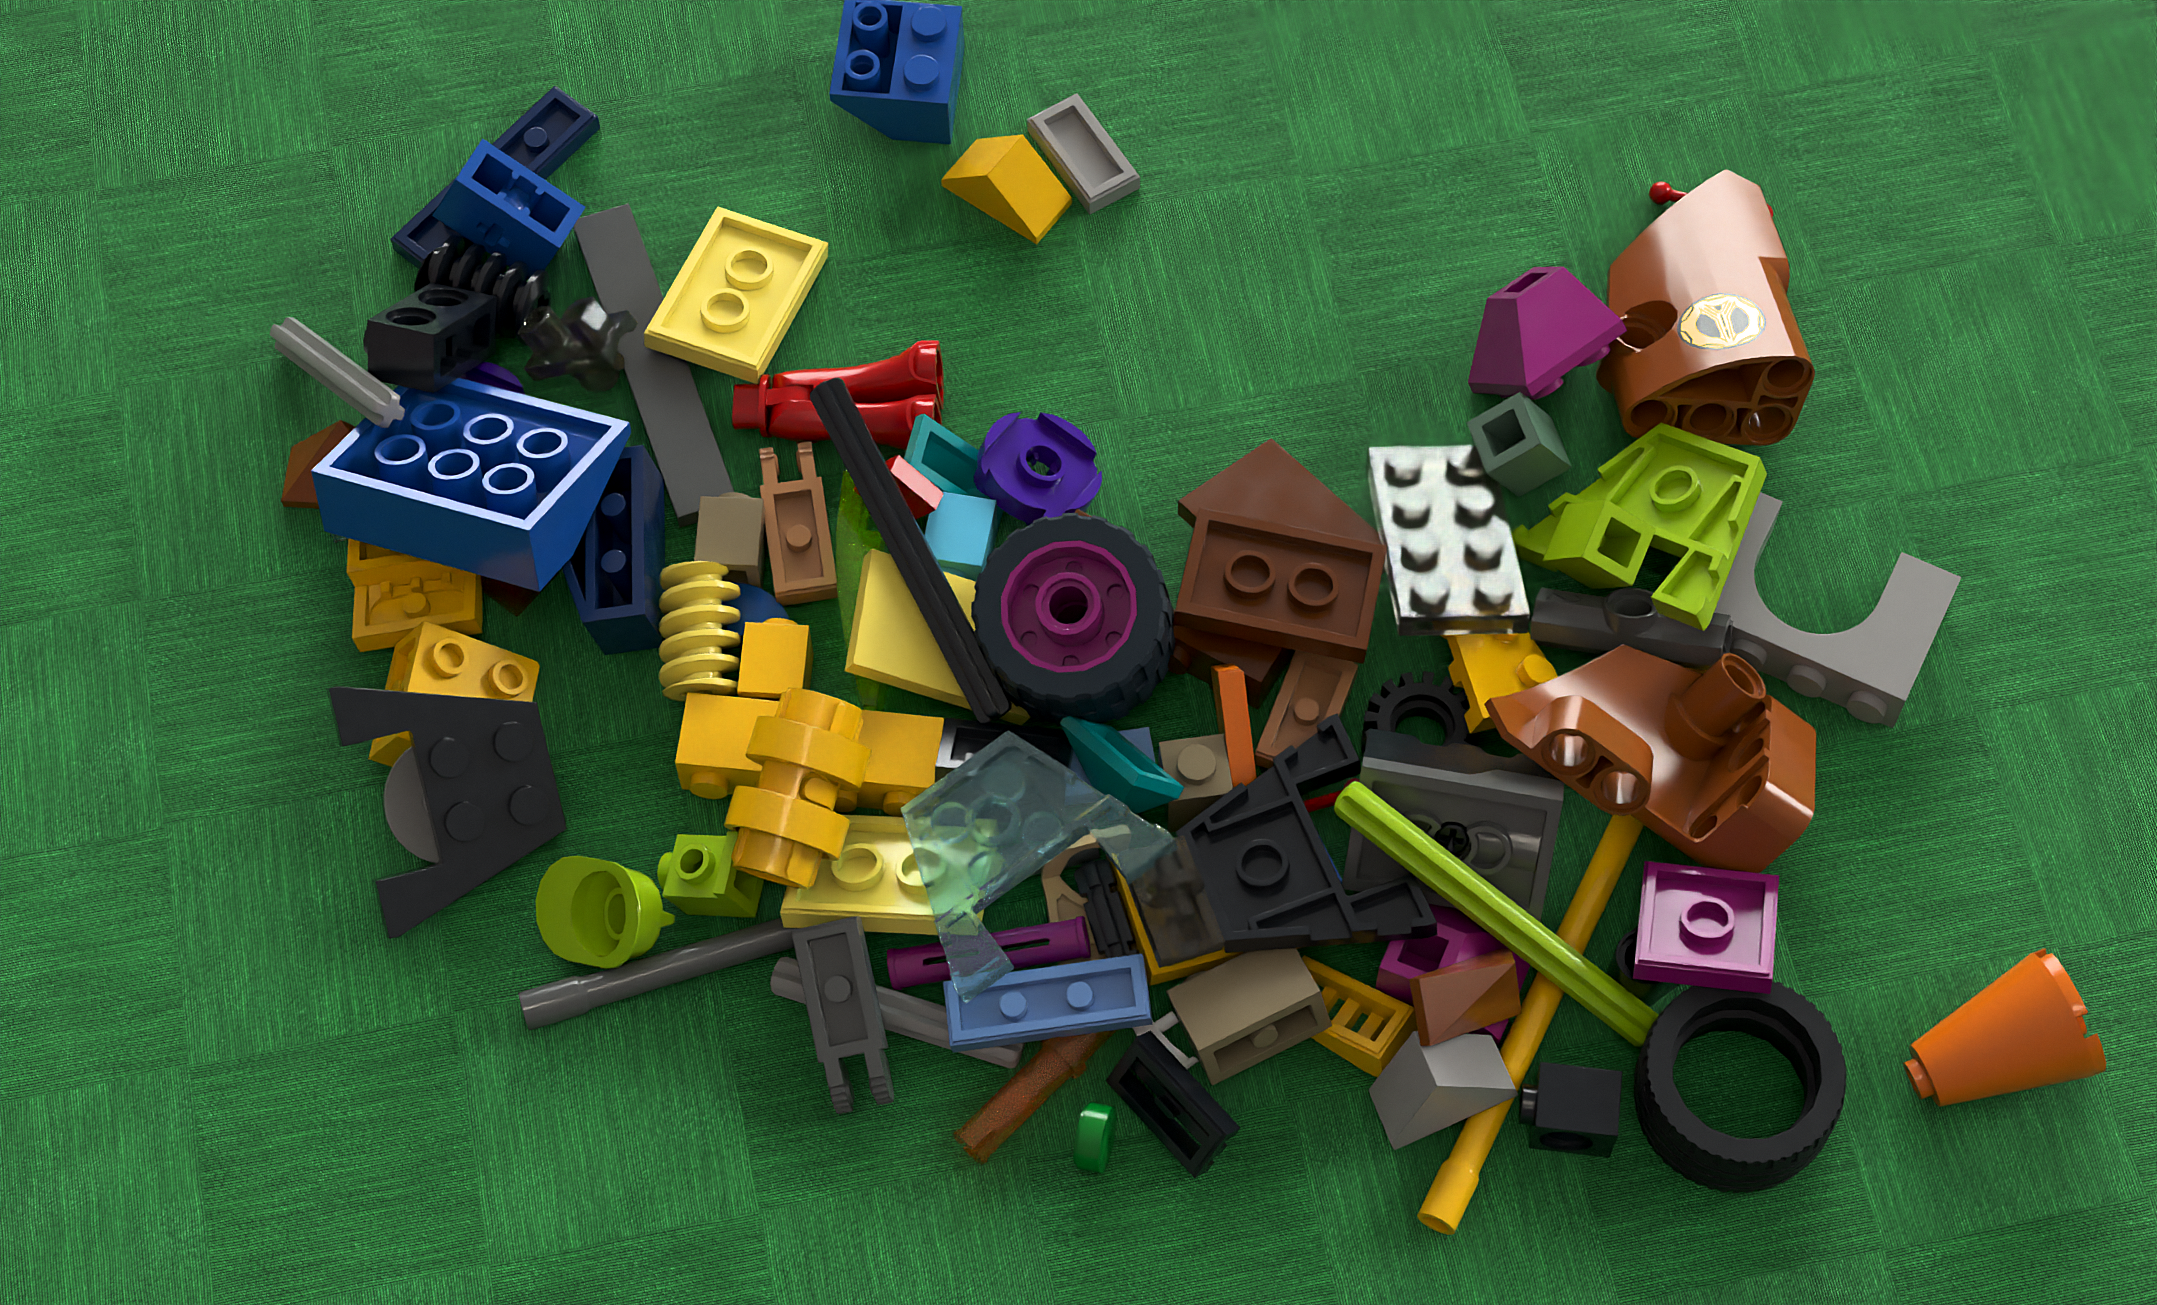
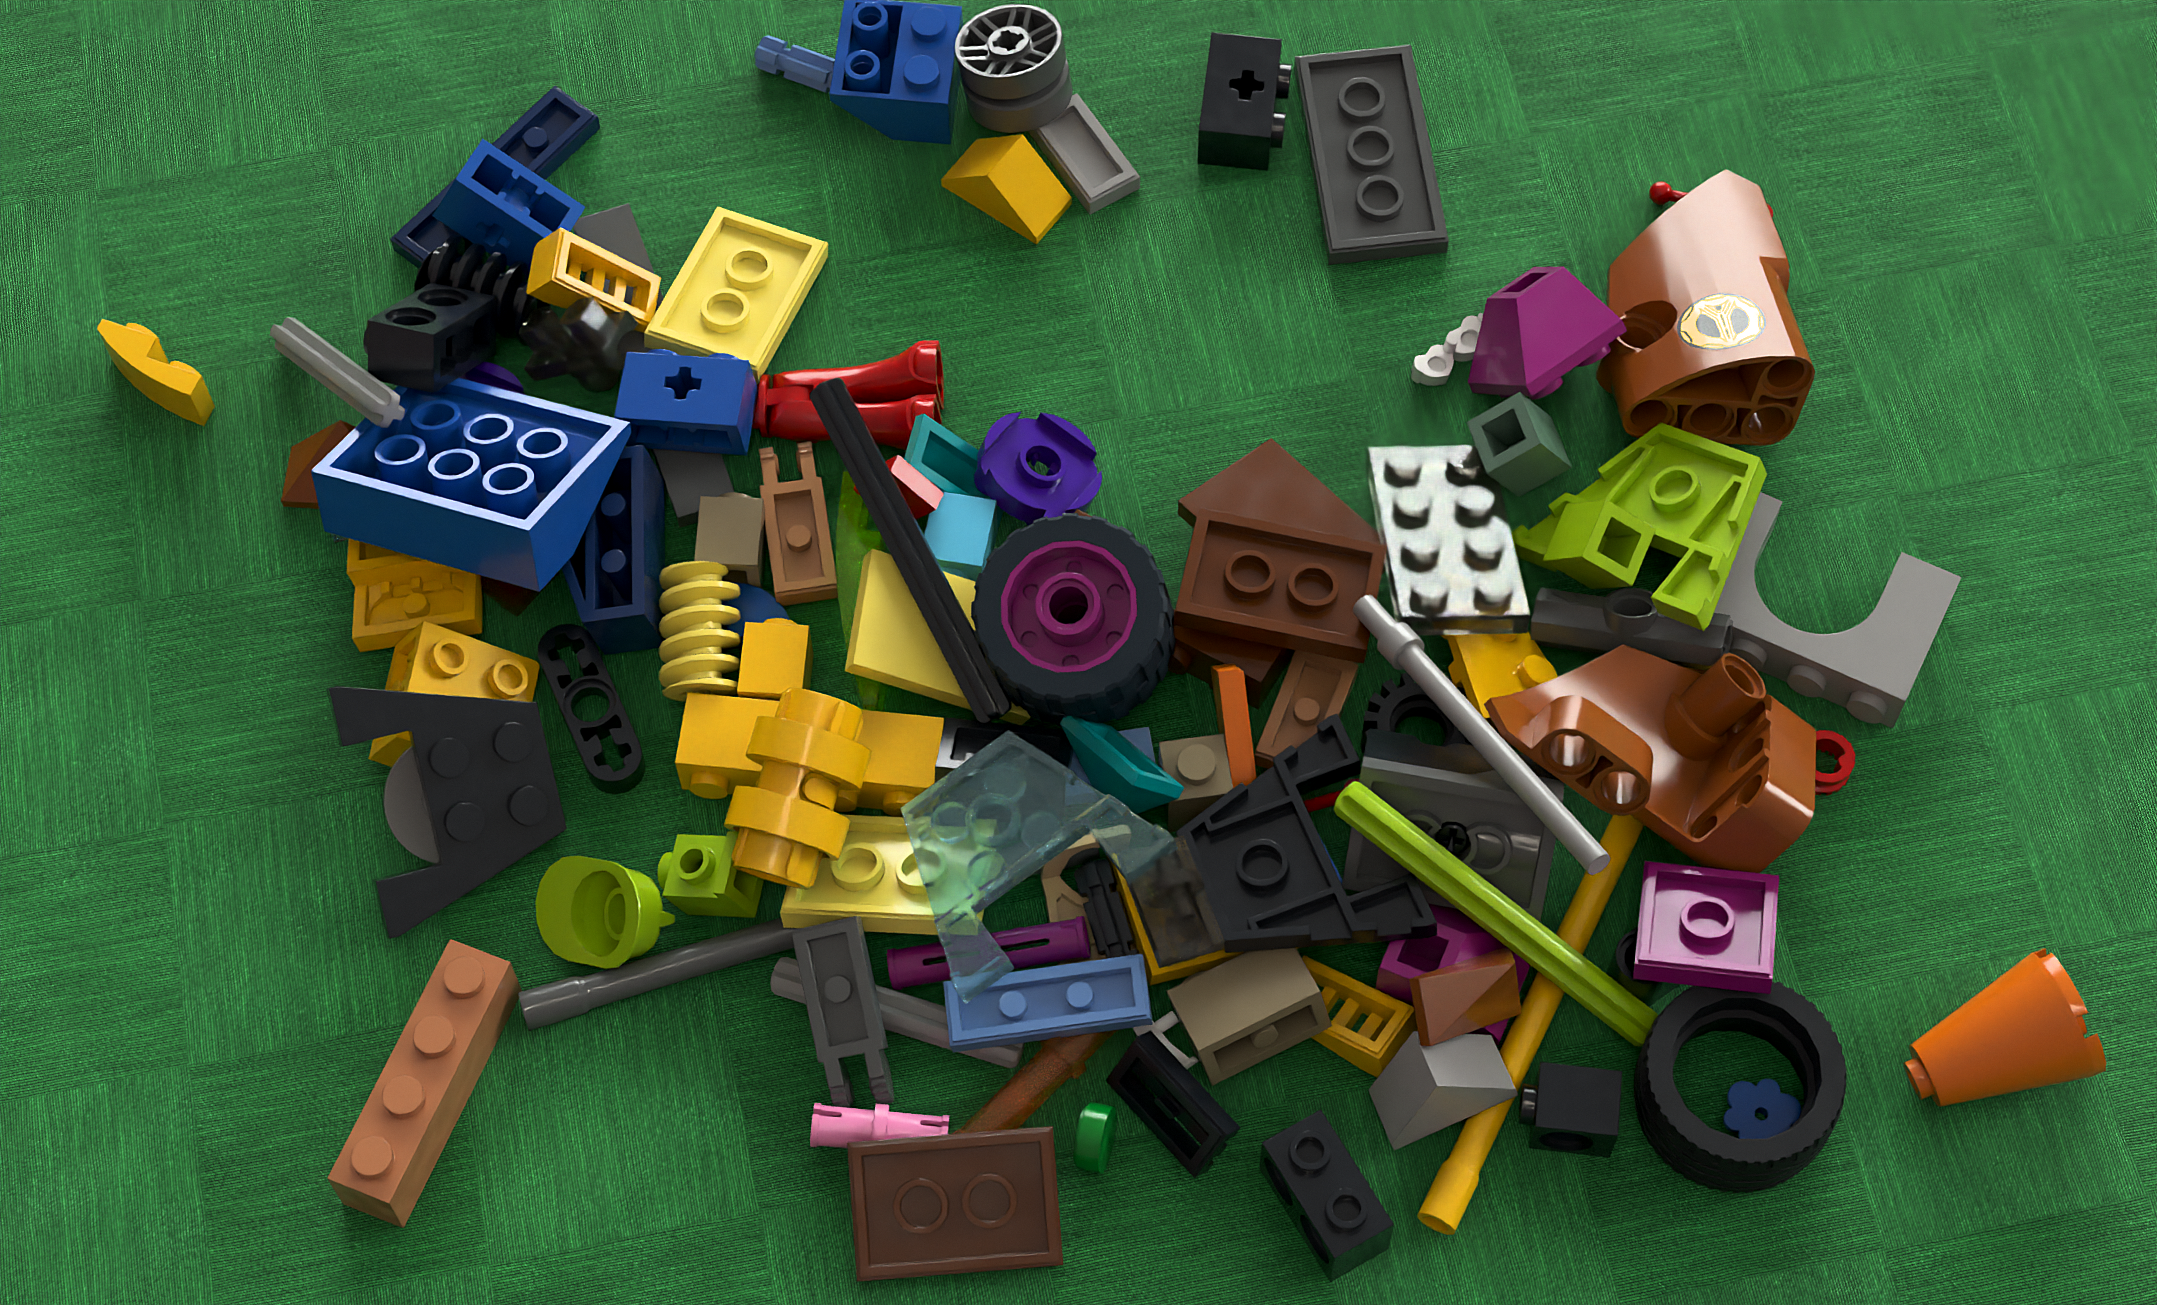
none -> yellow slope [97,319,215,426]
none -> nougat brick [327,939,522,1228]
none -> yellow slope [526,227,661,333]
none -> black beam [538,624,645,794]
none -> blue brick [614,349,759,455]
none -> medium blue axle [754,35,835,93]
none -> bright pink pin [810,1103,950,1148]
none -> reddish brown tile [847,1126,1063,1282]
none -> dark grey wheel [955,4,1073,133]
none -> black brick [1197,32,1292,171]
none -> black brick [1259,1110,1394,1282]
none -> dark grey tile [1294,44,1449,265]
none -> light grey bar [1353,595,1610,875]
none -> white piece [1411,313,1483,386]
none -> blue plant [1723,1079,1801,1139]
none -> red bush [1815,730,1855,796]

